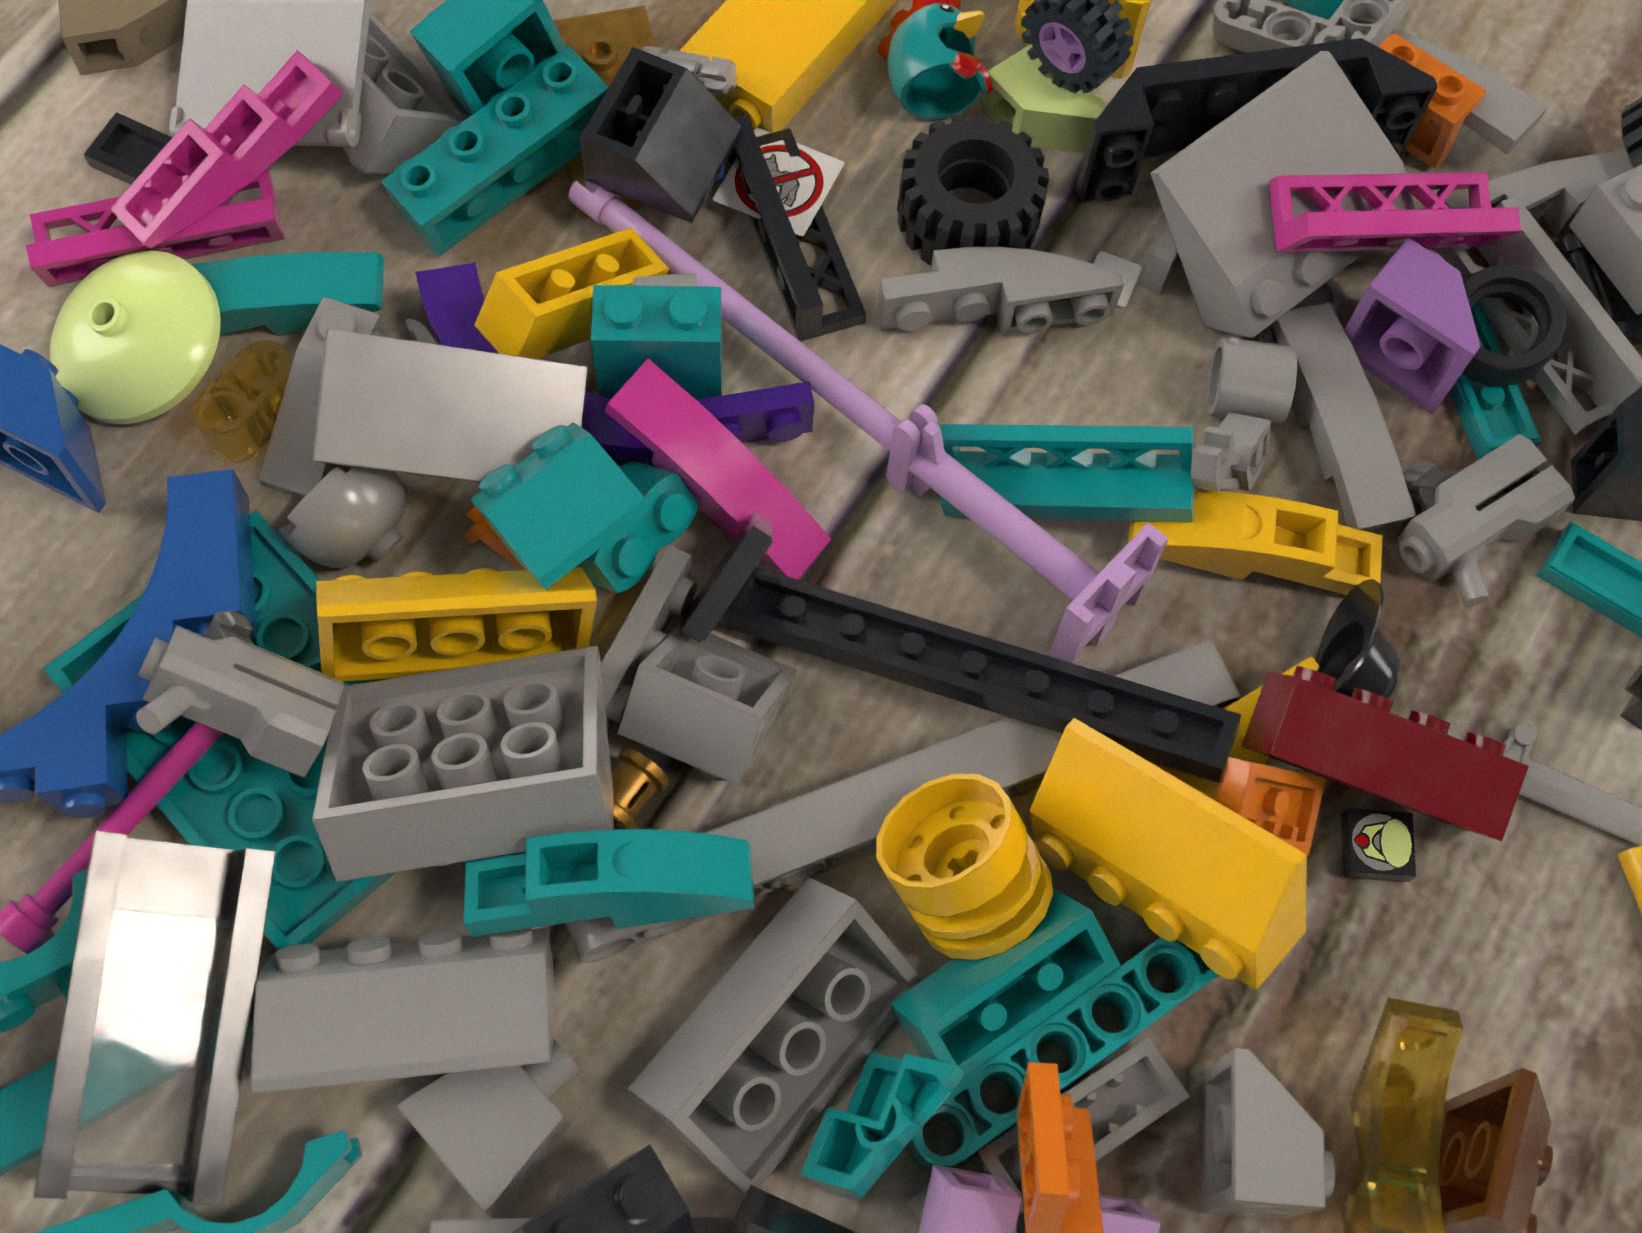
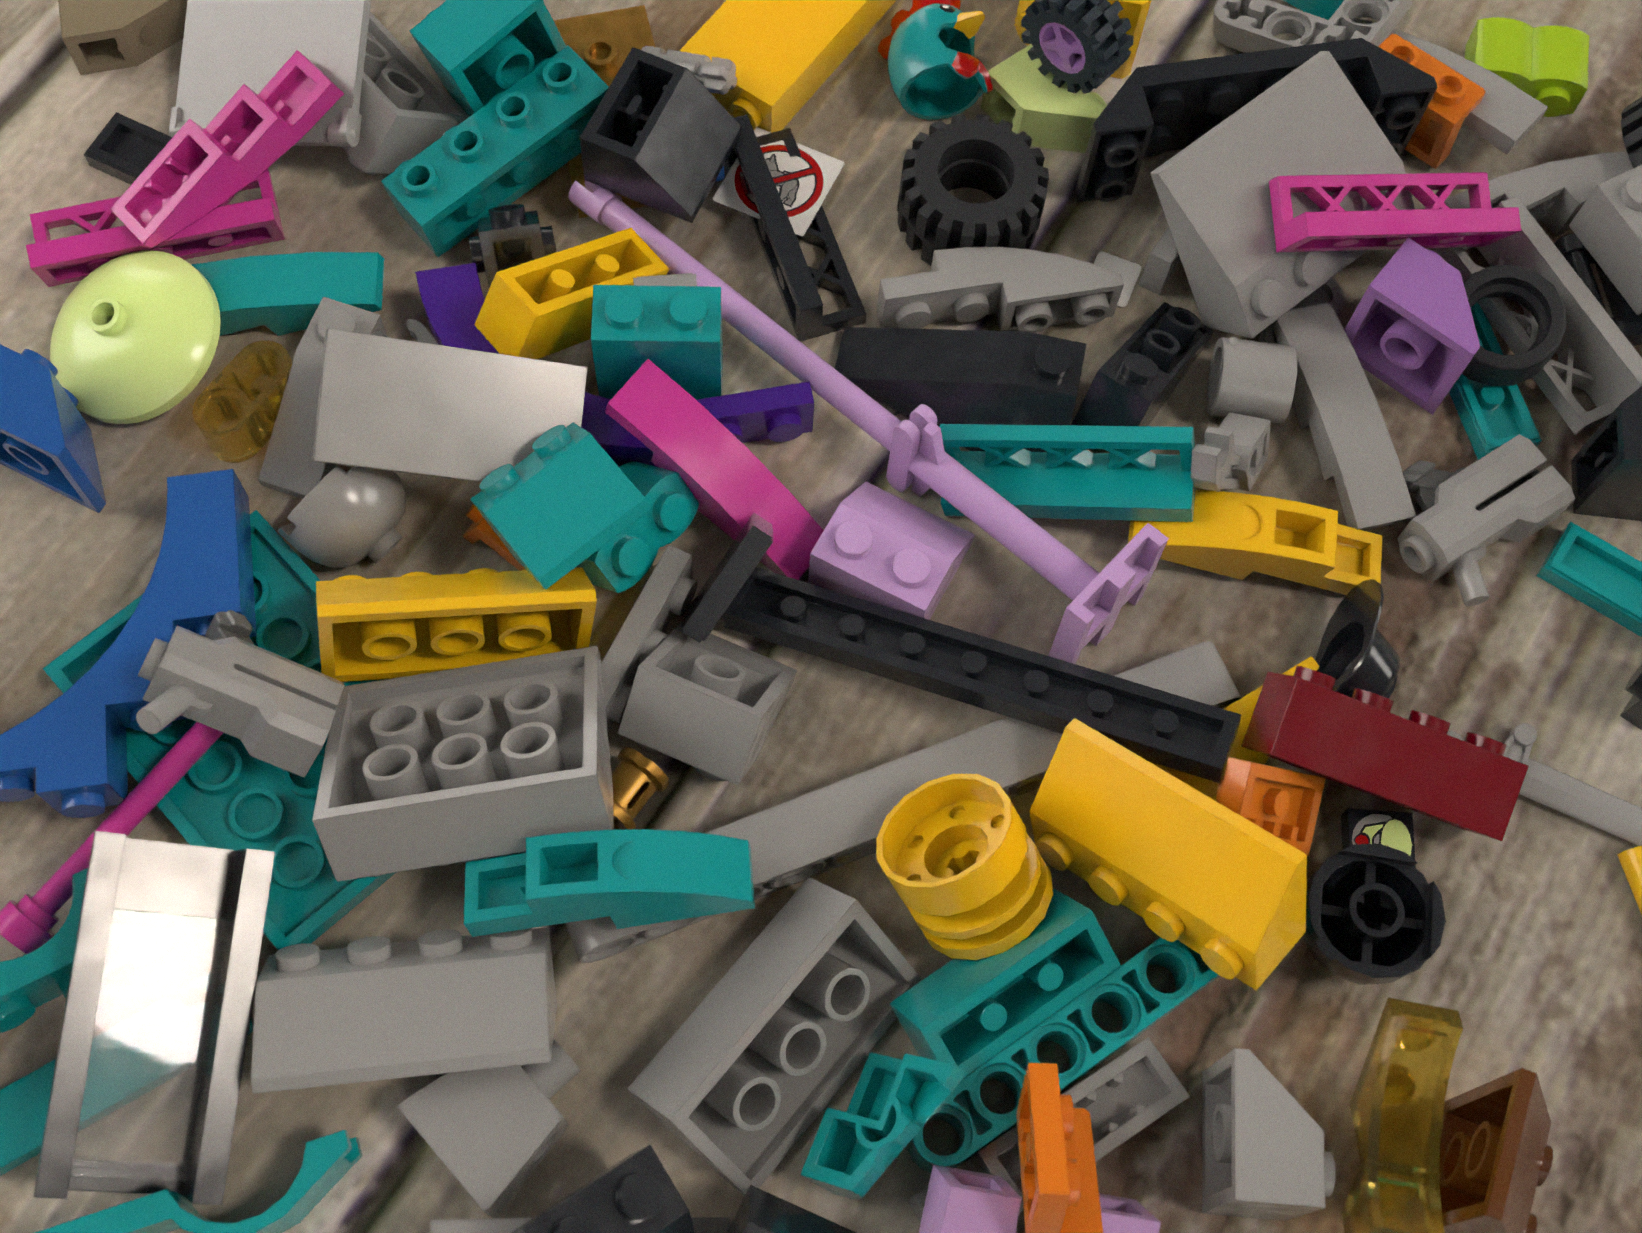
none -> black brick [469,204,557,288]
none -> lavender slope [808,481,975,620]
none -> black wedge [835,327,1087,452]
none -> black slope [1071,302,1215,426]
none -> black cylinder [1302,844,1446,985]
none -> lime brick [1465,17,1589,117]

